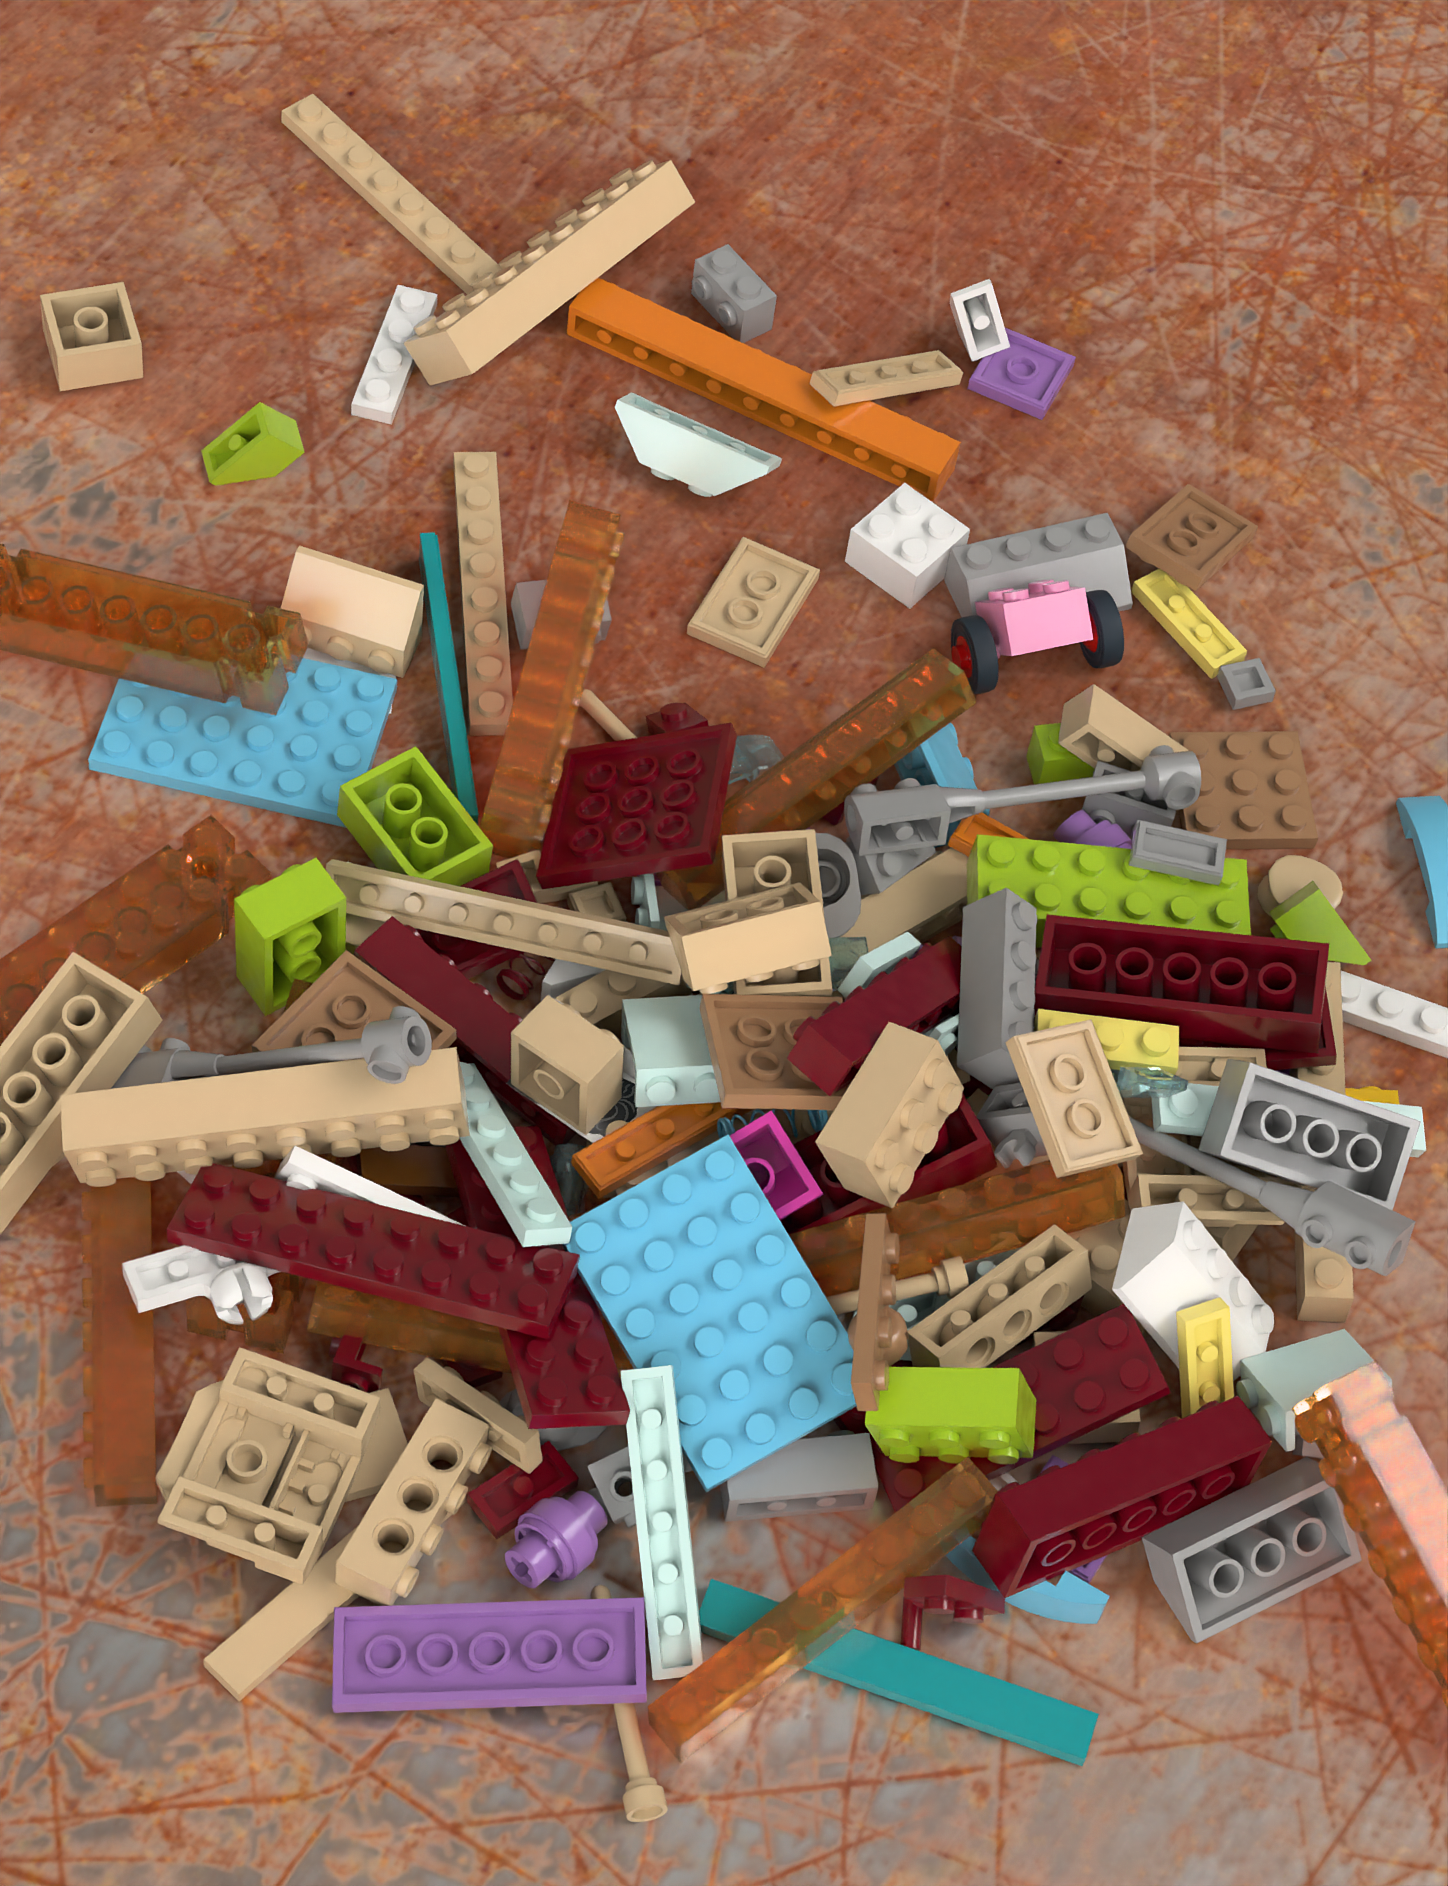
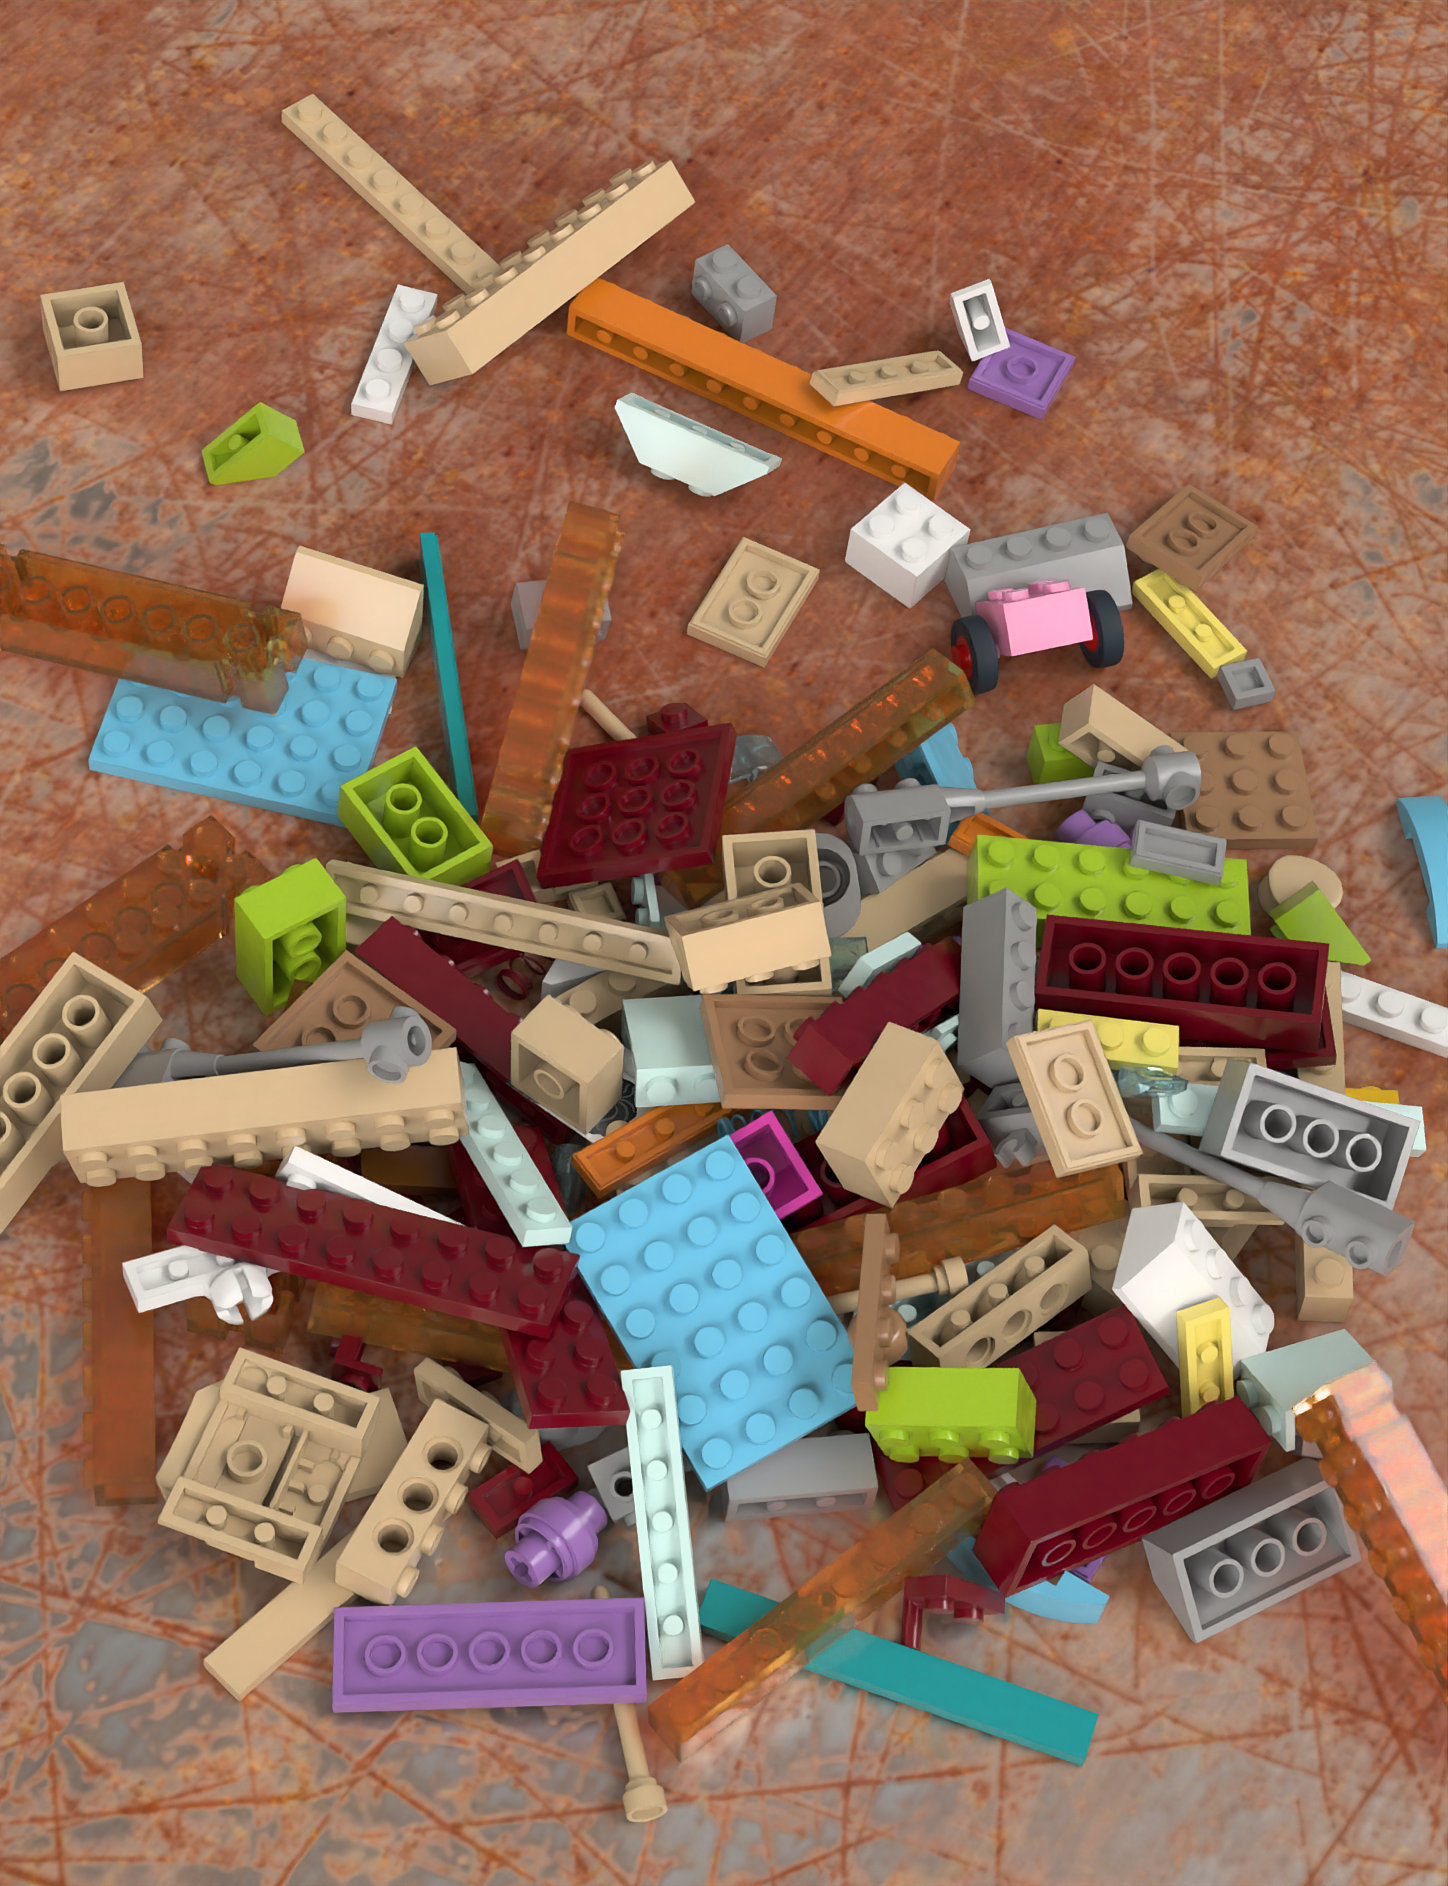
tan plate [453,452,514,736] -> none

